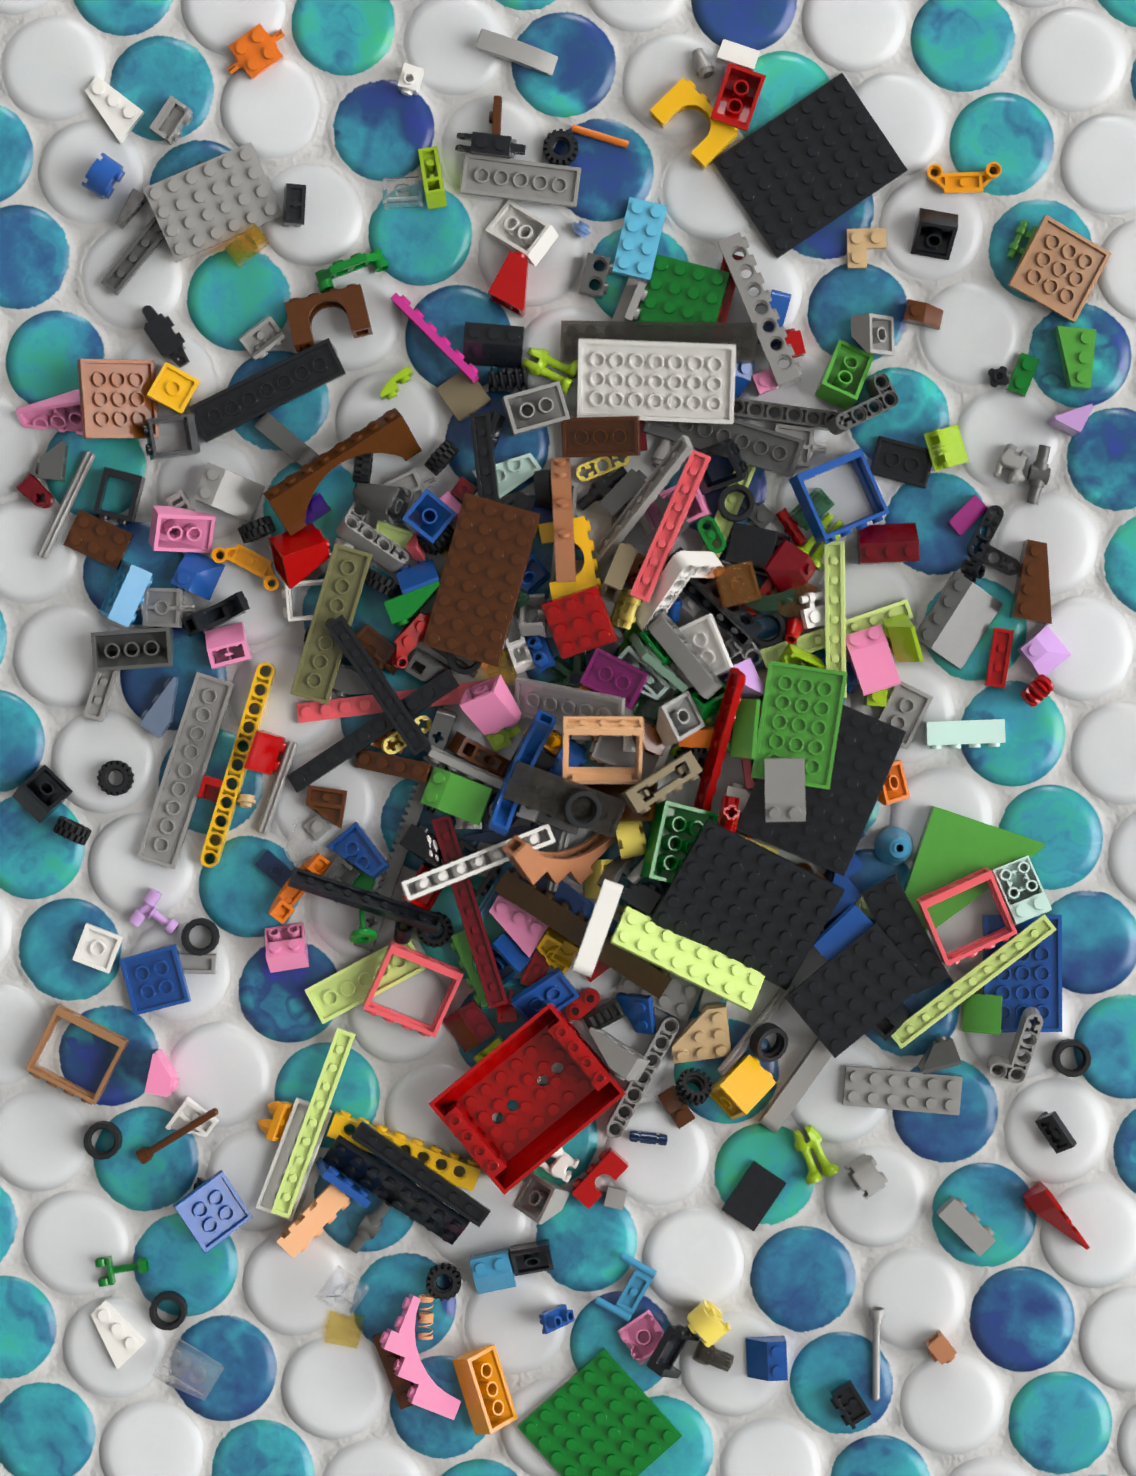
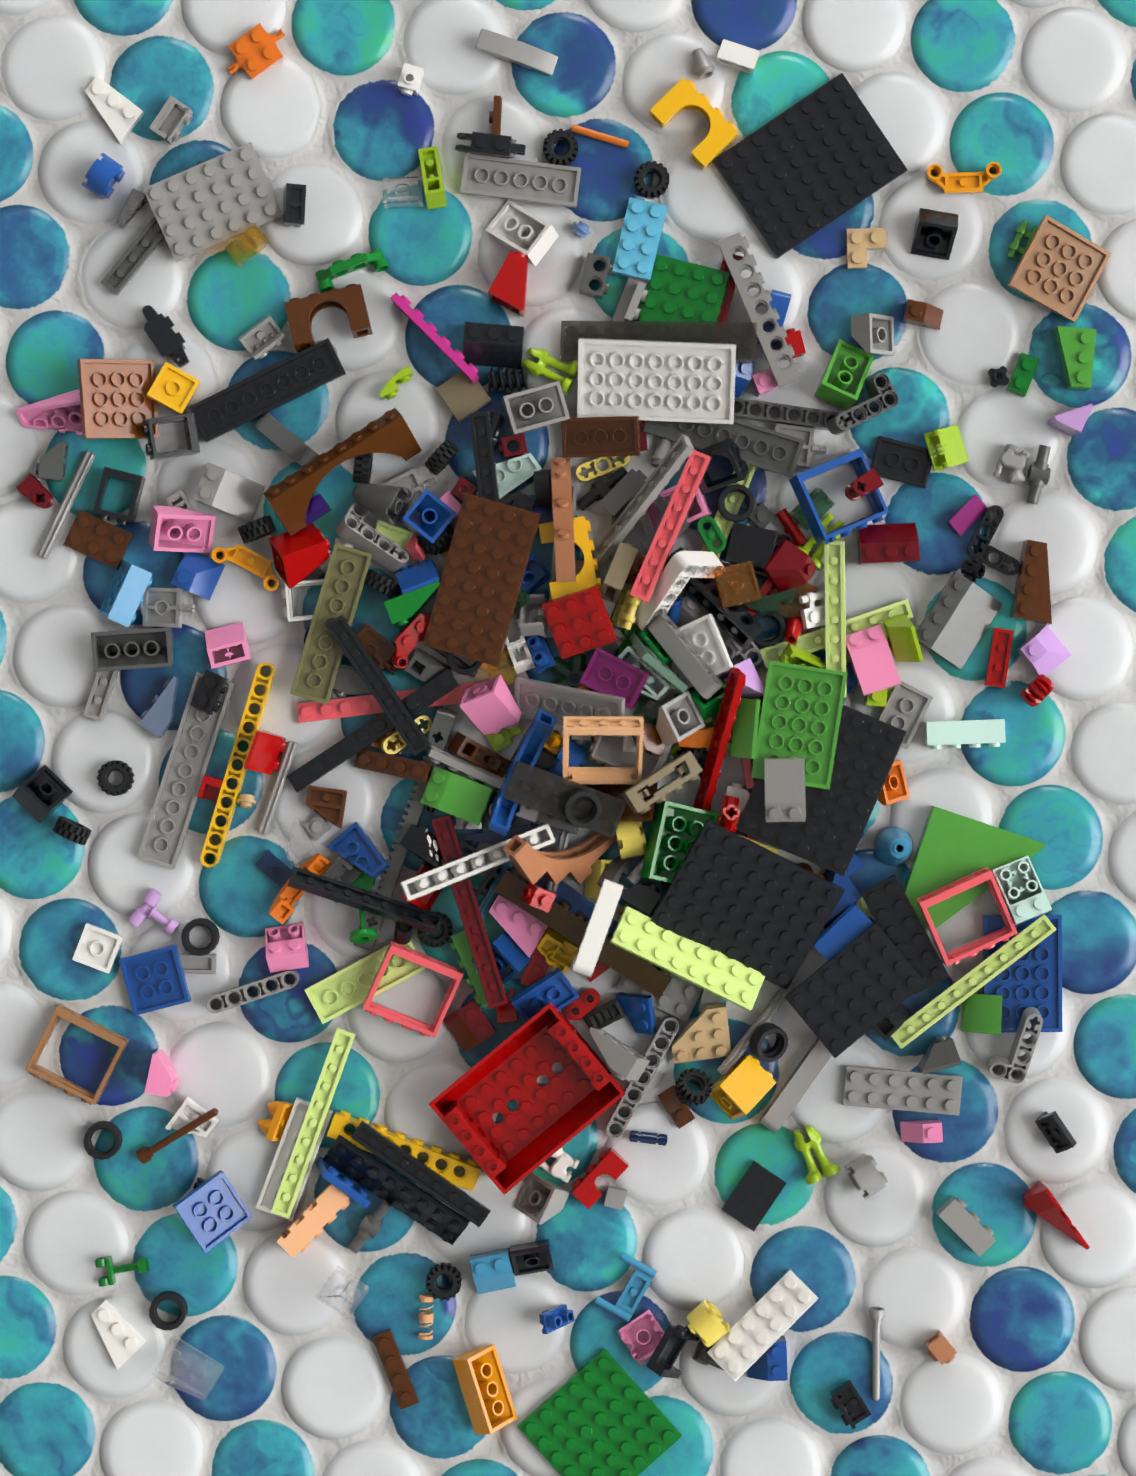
black arch [182,591,250,637] -> none
clear yellow piece [324,1310,364,1348] -> none
bright pink arch [380,1294,461,1420] -> none
lime plate [473,1036,503,1063] -> none
red slope [710,63,766,132] -> none
black tyre [1052,1039,1091,1077] -> none
none -> black bracket [190,669,229,715]
none -> light grey beam [206,969,300,1014]
none -> dark red brick [498,433,528,459]
none -> bracket [521,882,556,913]
none -> black tyre [634,161,669,199]
none -> white plate [707,1270,818,1382]
none -> dark red piece [845,468,884,501]
none -> bright pink slope [900,1119,943,1143]

